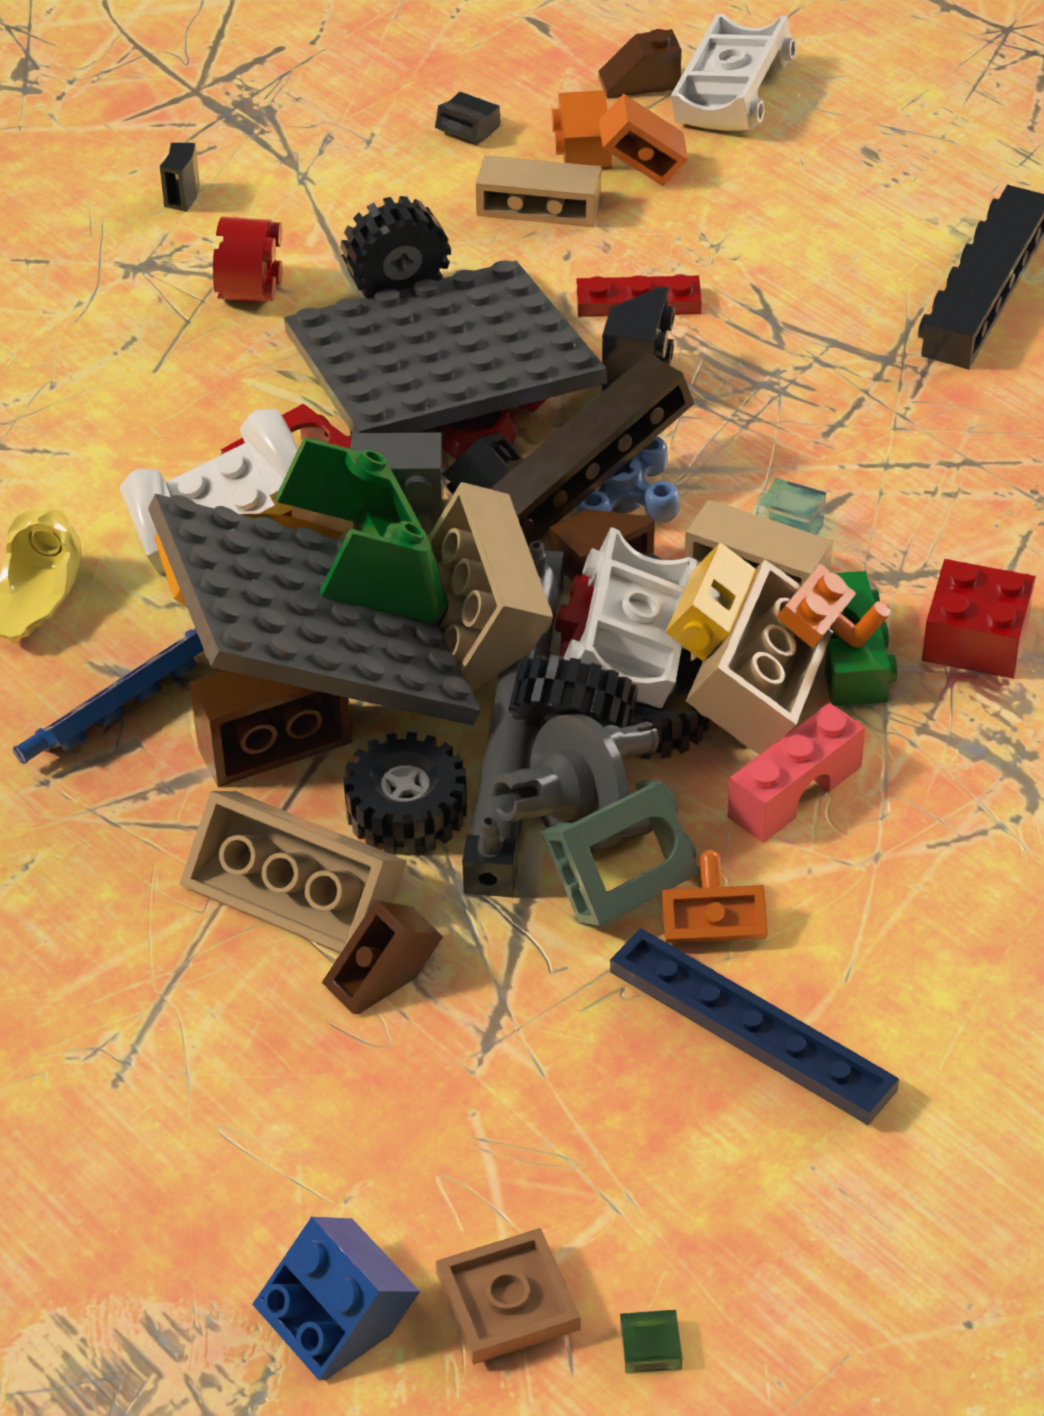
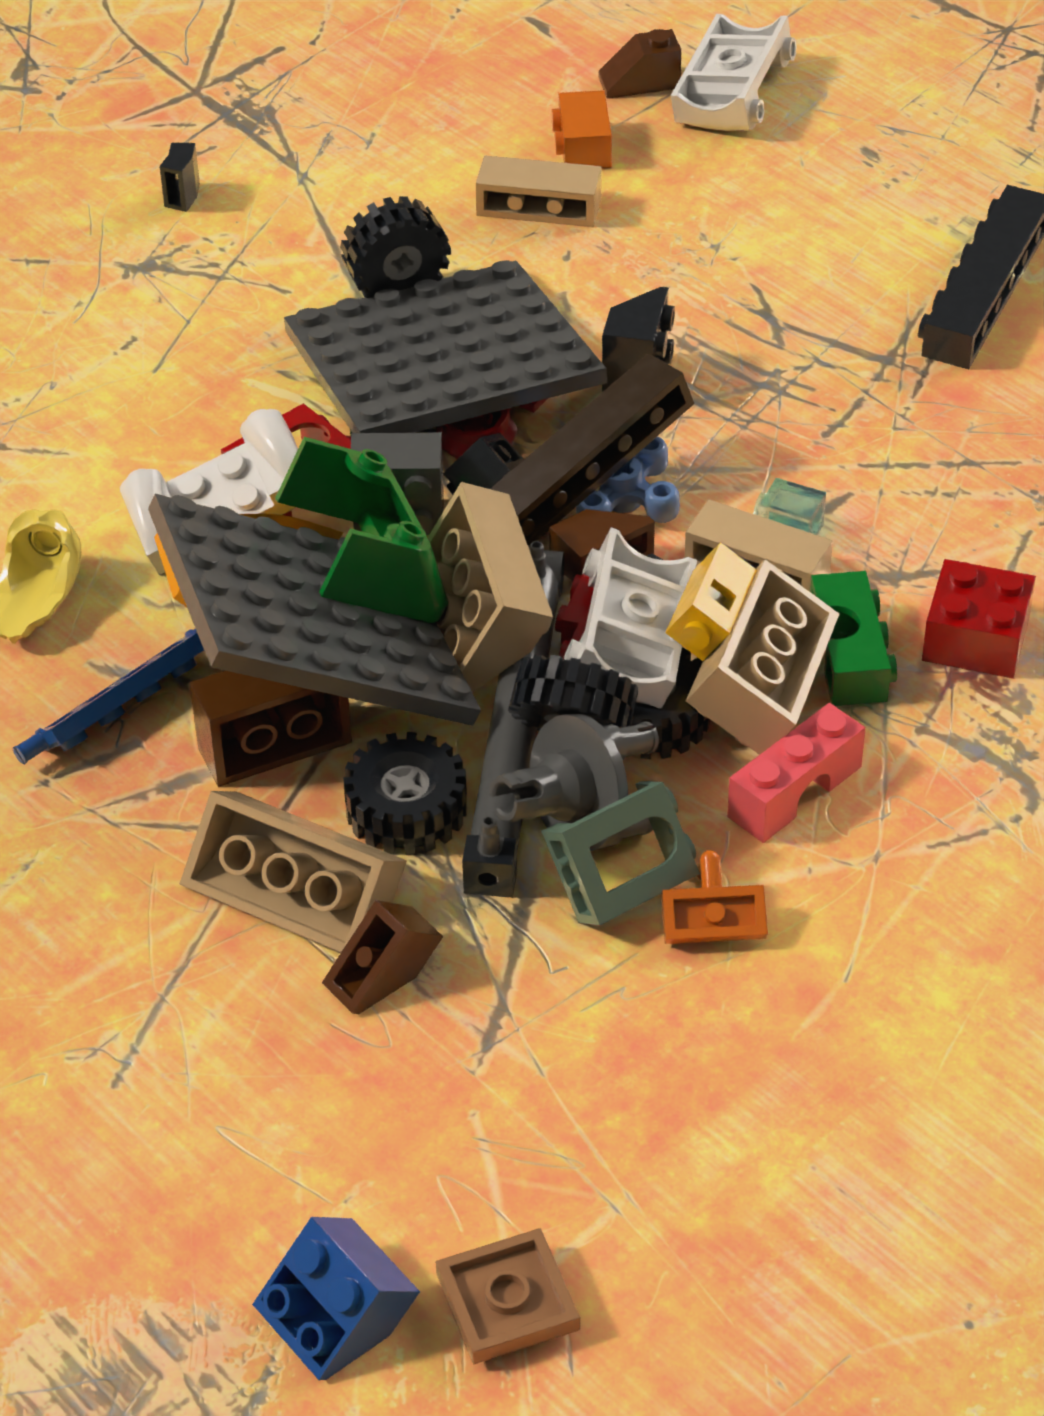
red brick [213,216,283,303] -> none
black piece [435,91,500,143] -> none
red plate [576,274,702,317] -> none
orange brick [598,94,689,186] -> none
dark blue plate [610,928,899,1125] -> none
clear green tile [619,1309,683,1373] -> none
orange plate [776,564,891,648] -> none

